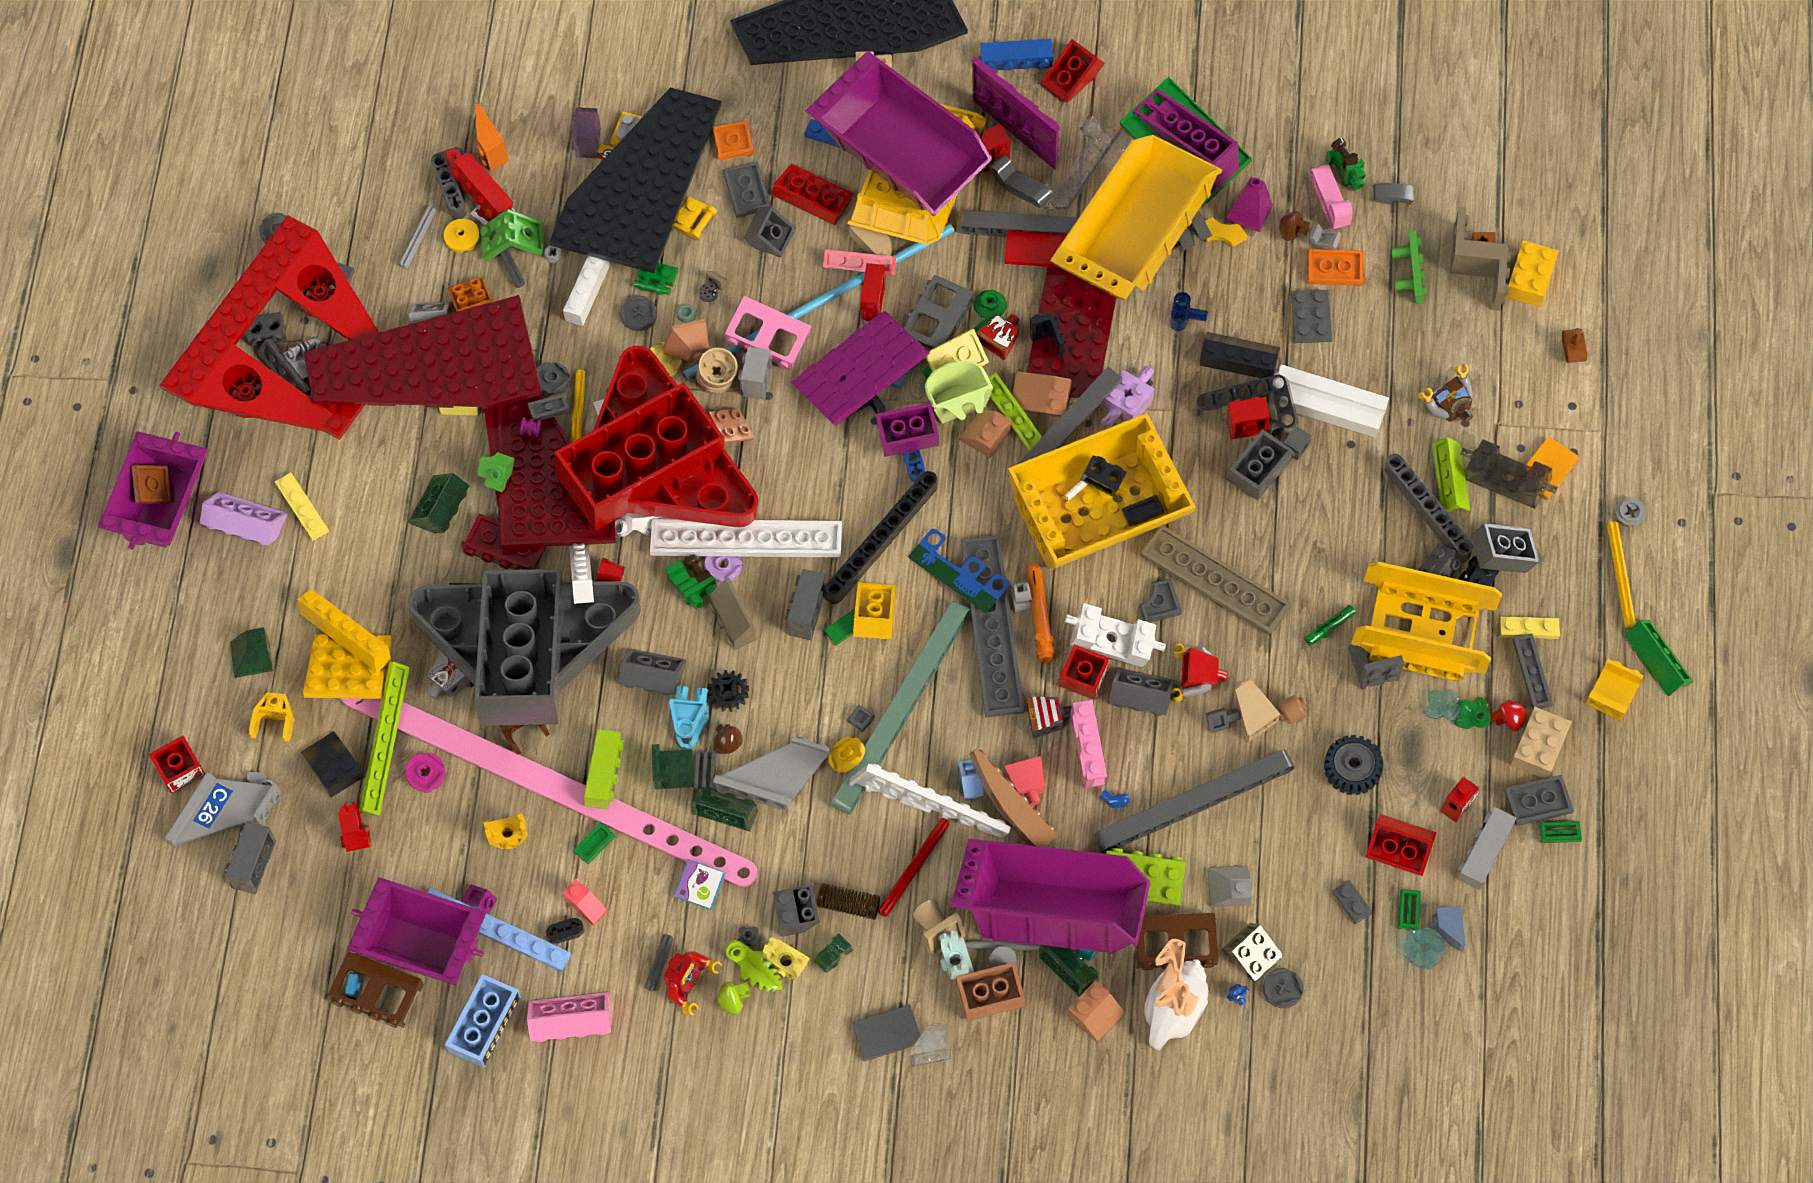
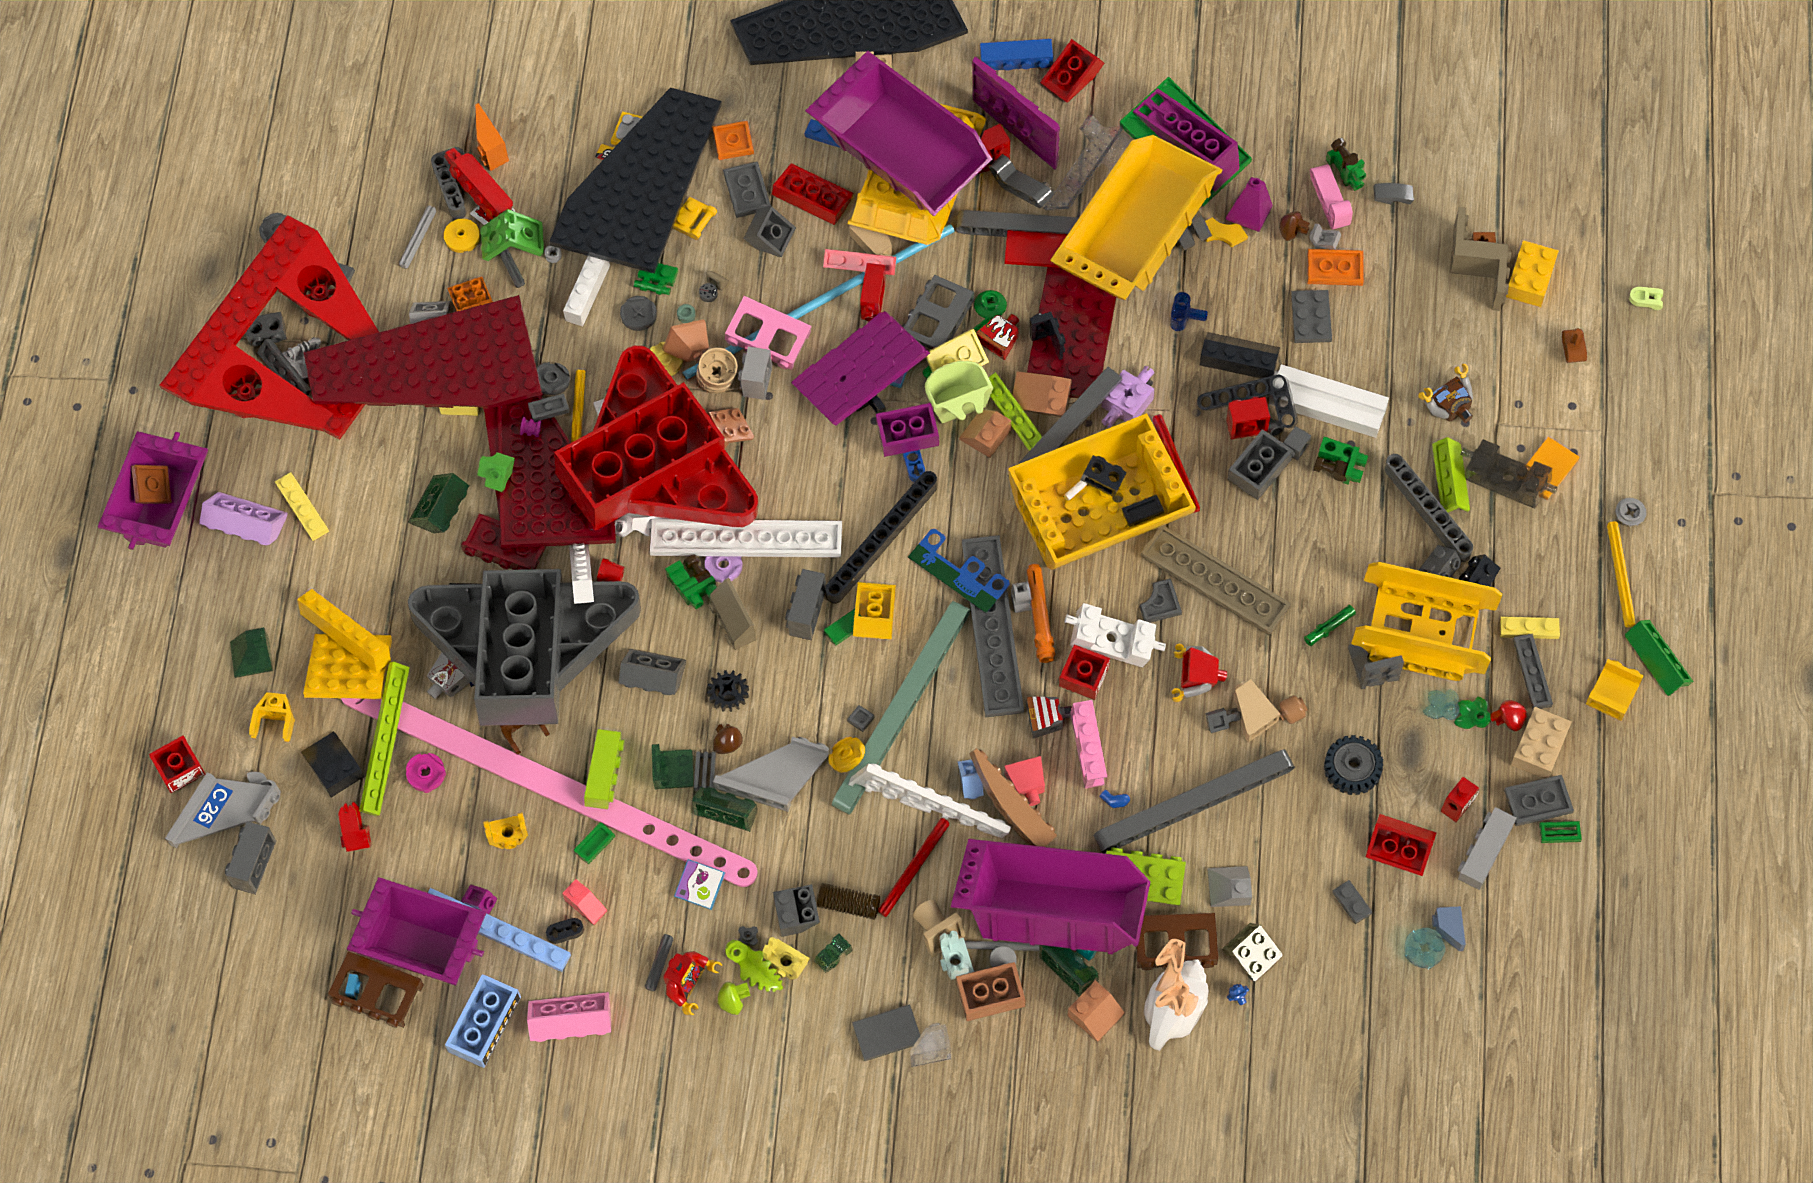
clear purple brick [570,107,601,158] -> none
medium azure piece [669,686,709,750] -> none
dark grey slope [1109,668,1175,716] -> none
dark grey tile [1263,968,1304,1009] -> none
bright green plate [1392,230,1427,304] -> none
green tile [1398,889,1421,931] -> none
dark grey brick [1471,523,1539,573] -> none
none -> red axle [1152,414,1200,513]
none -> green hips [1313,437,1368,485]
none -> yellowish green plate [1629,287,1663,310]

